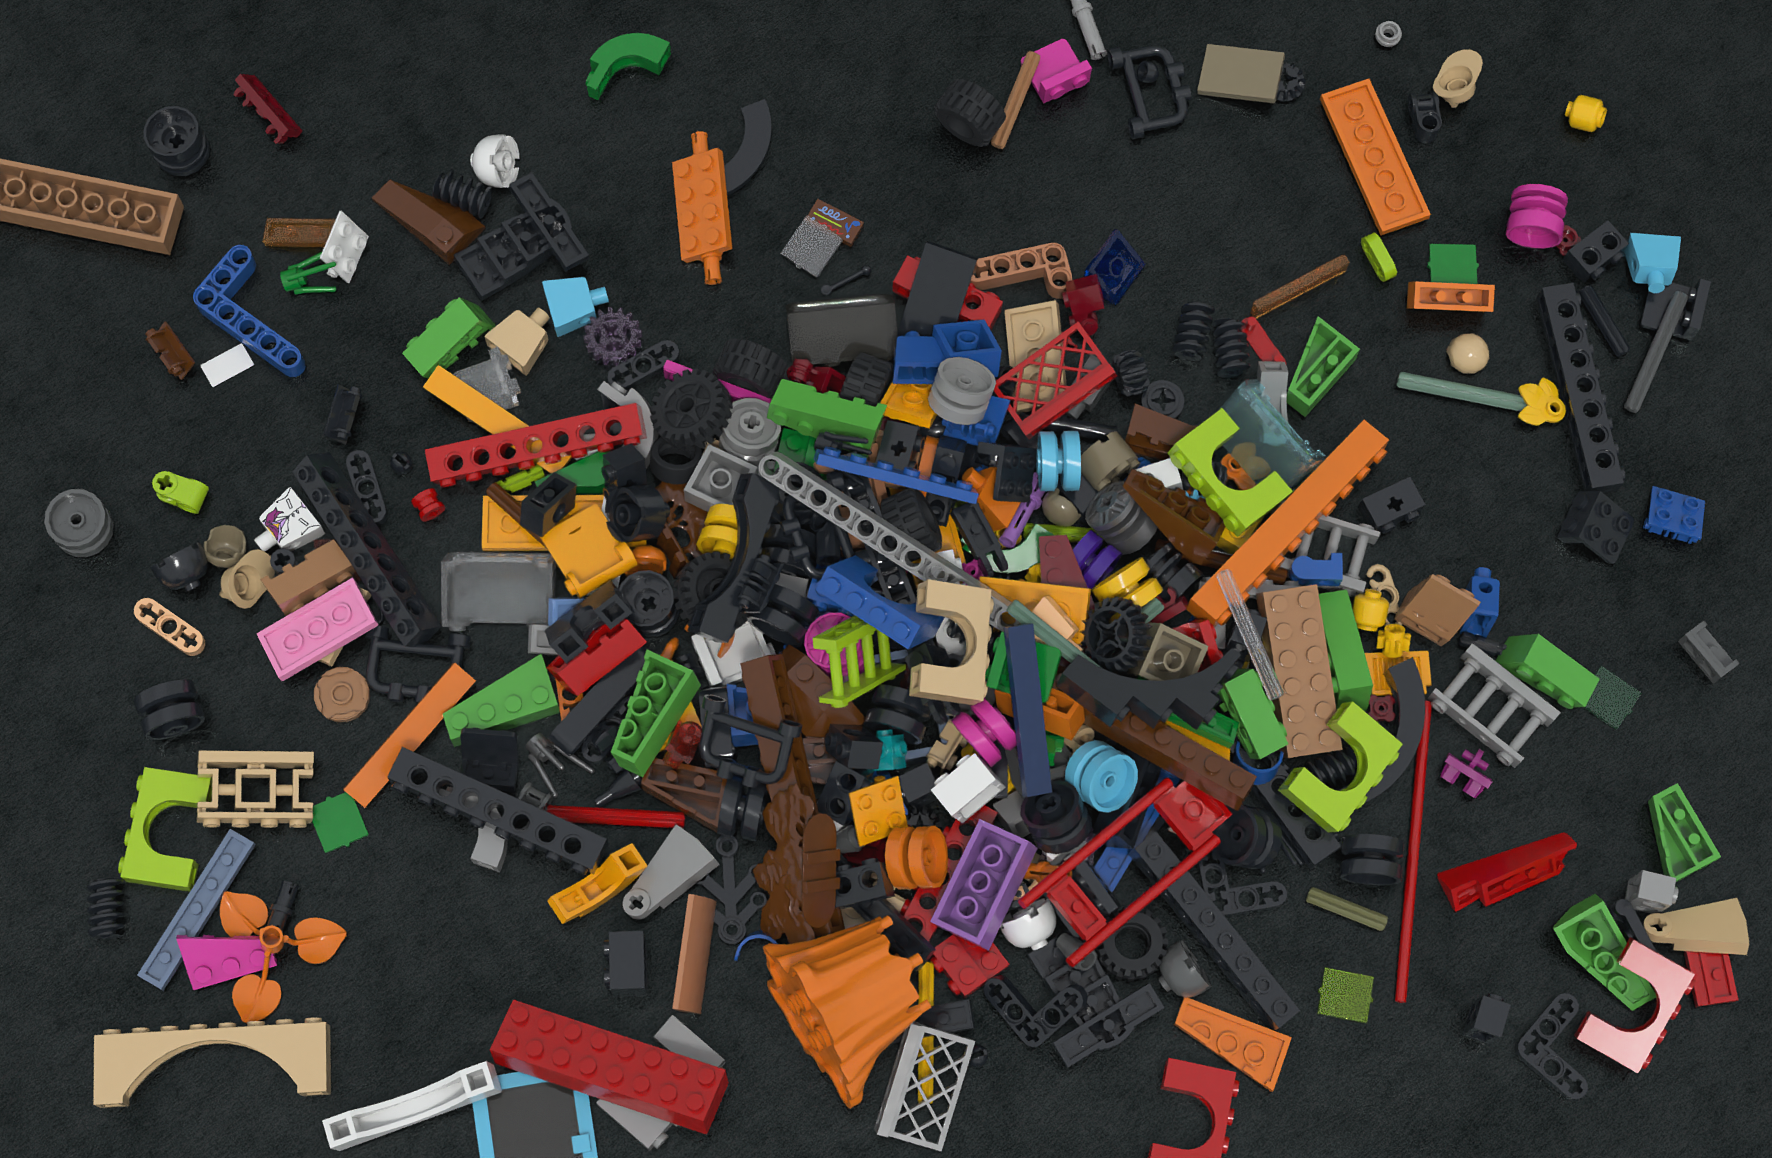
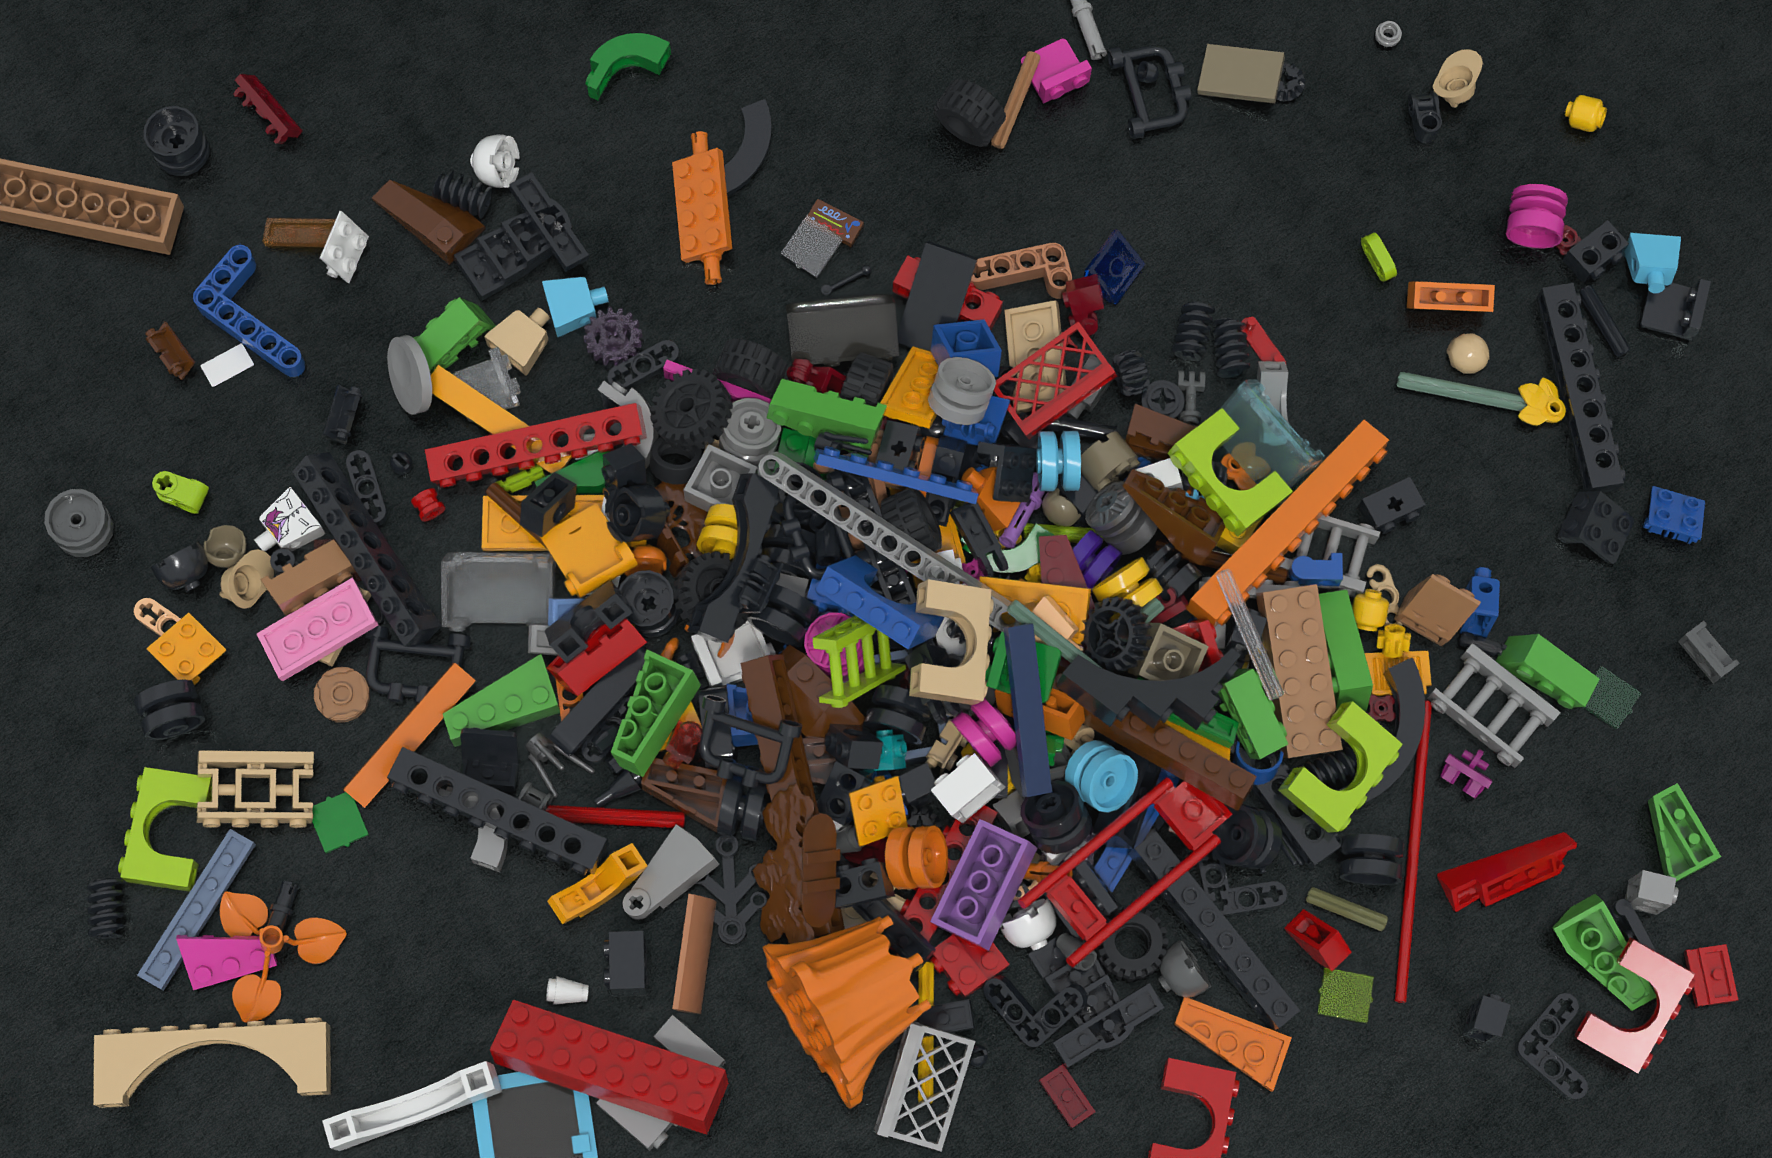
green plant [280,252,337,295] -> none
blue helmet [734,930,783,961] -> none
blue torso [892,331,945,384] -> none
clear orange tile [1251,255,1350,319] -> none
bright green wedge [1287,316,1360,417] -> none
orange plate [1320,79,1431,235] -> none
green piece [1427,244,1479,284] -> none
dark grey axle [1624,291,1688,413] -> none
tan piece [1643,898,1749,955] -> none
none -> light orange hinge [146,613,227,685]
none -> light grey piece [387,335,432,414]
none -> white cone [546,976,589,1005]
none -> dark red plate [1039,1064,1095,1129]
none -> dark grey hinge [1177,370,1205,426]
none -> red slope [1284,909,1352,971]

